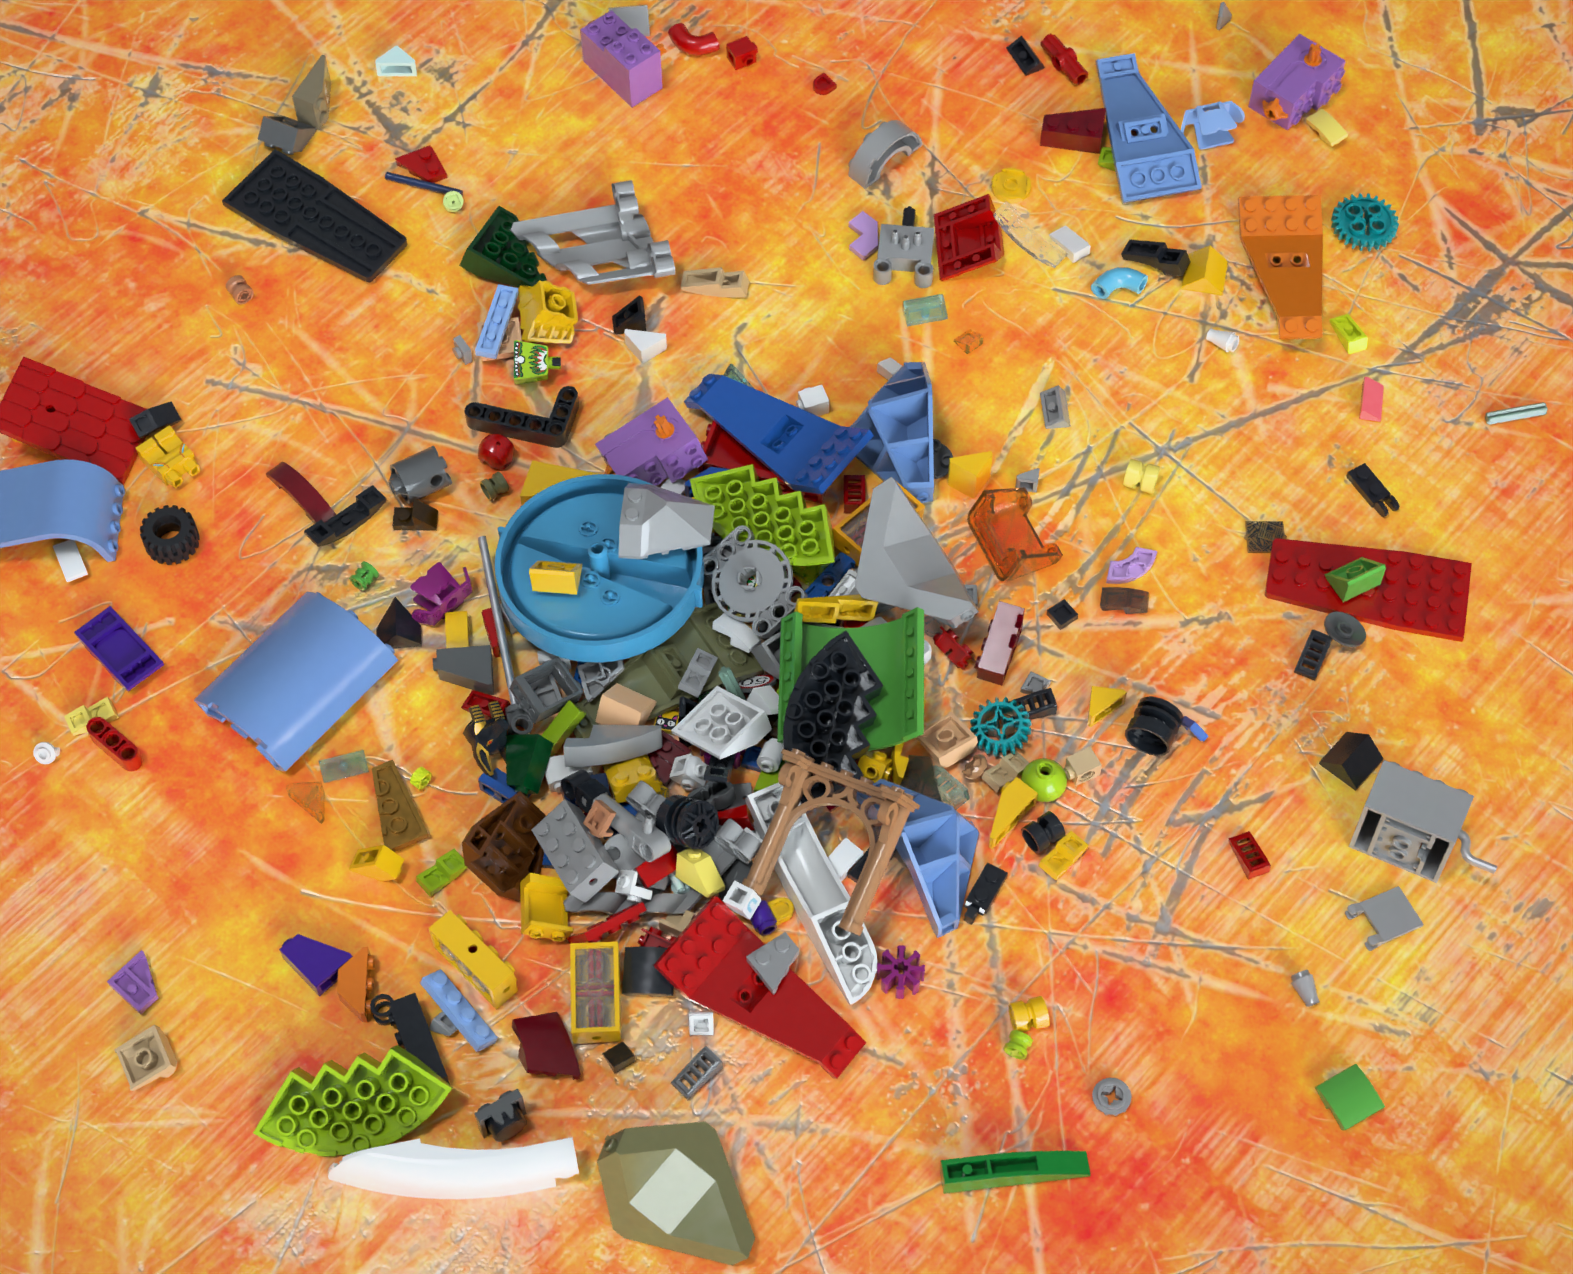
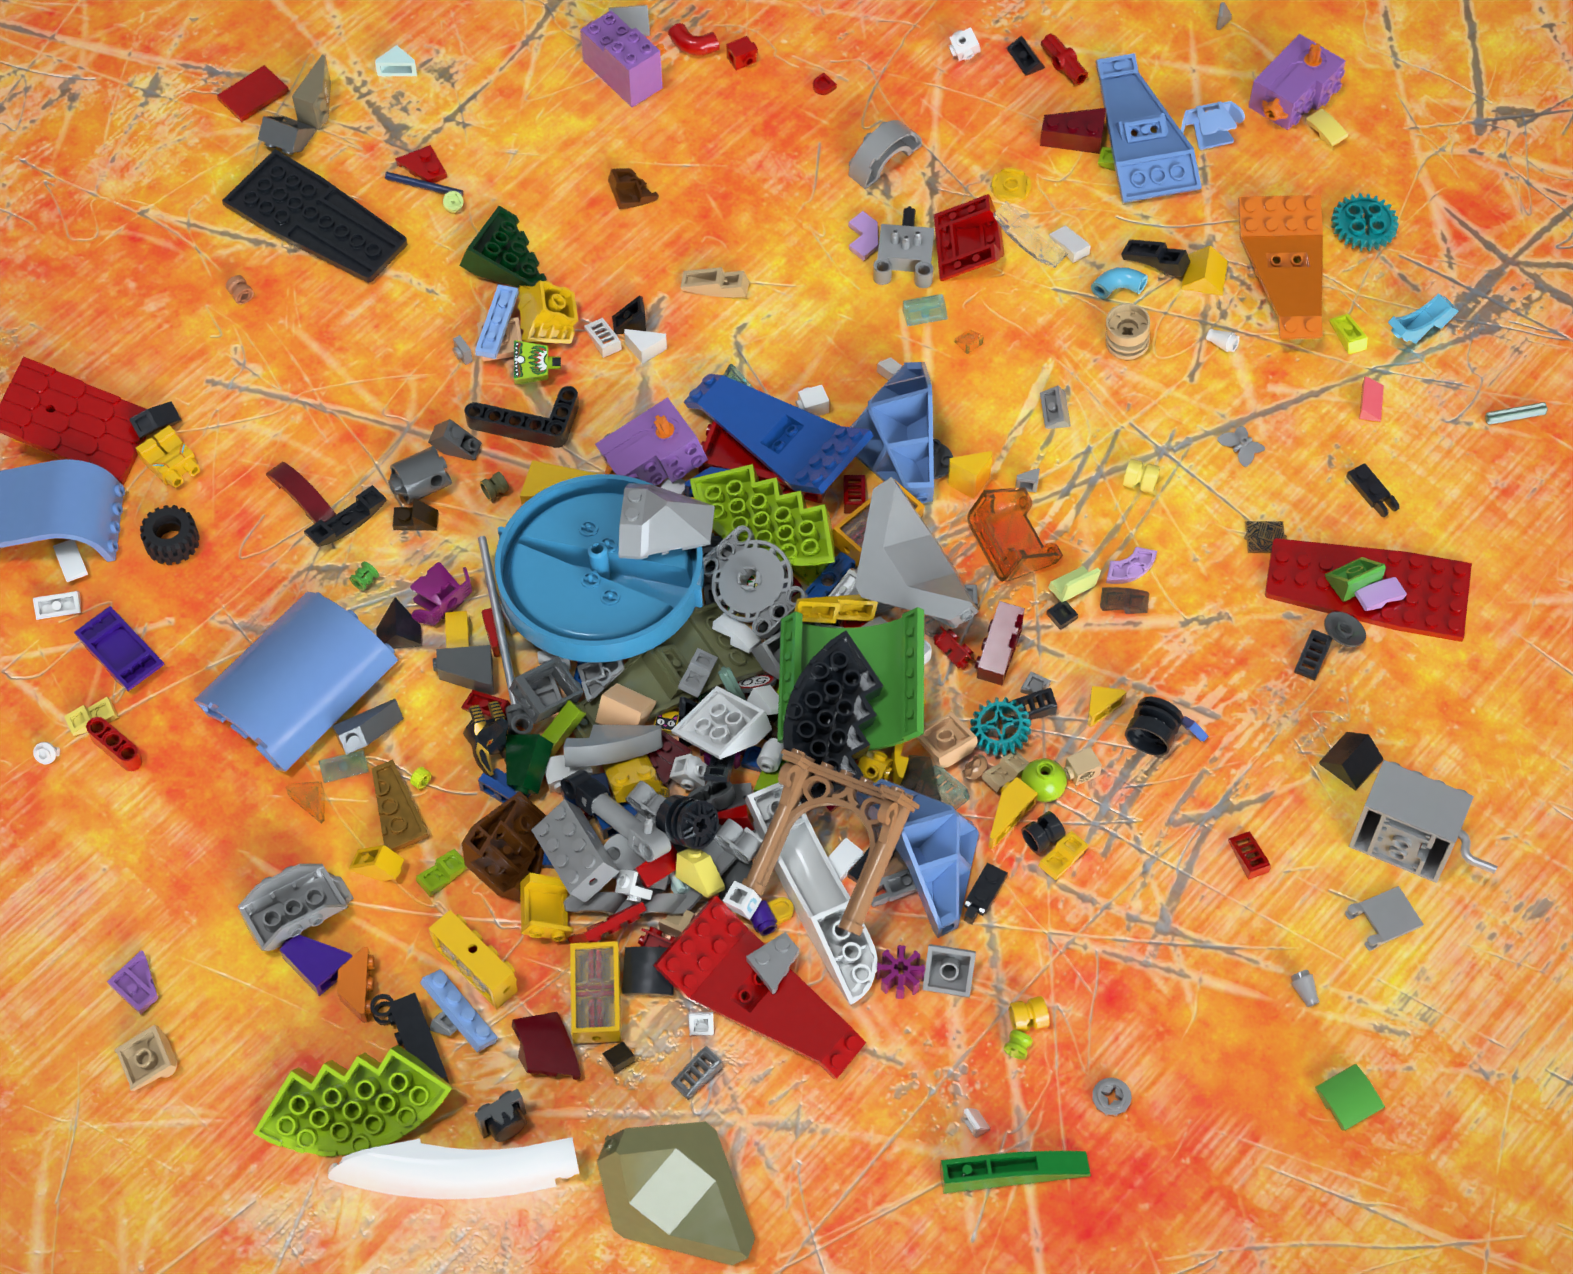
red helmet [478,433,514,470] -> none
light grey panel [510,180,676,285] -> none
yellow slope [529,560,582,595] -> none
nougat bracket [583,800,616,838] -> none
none -> white slope [33,591,81,620]
none -> red tile [217,65,289,122]
none -> light grey slope [238,864,353,951]
none -> dark grey slope [332,699,404,755]
none -> dark grey slope [428,419,482,461]
none -> white slope [584,318,622,358]
none -> reddish brown slope [608,168,659,209]
none -> light grey hinge [871,869,918,907]
none -> light grey slope [922,944,976,997]
none -> white brick [949,27,981,61]
none -> white slope [963,1108,990,1138]
none -> yellowish green panel [1048,566,1101,602]
none -> tan wheel [1105,303,1150,360]
none -> light grey piece [1218,426,1265,467]
none -> lavender slope [1354,577,1407,611]
none -> medium azure arch [1388,293,1459,343]

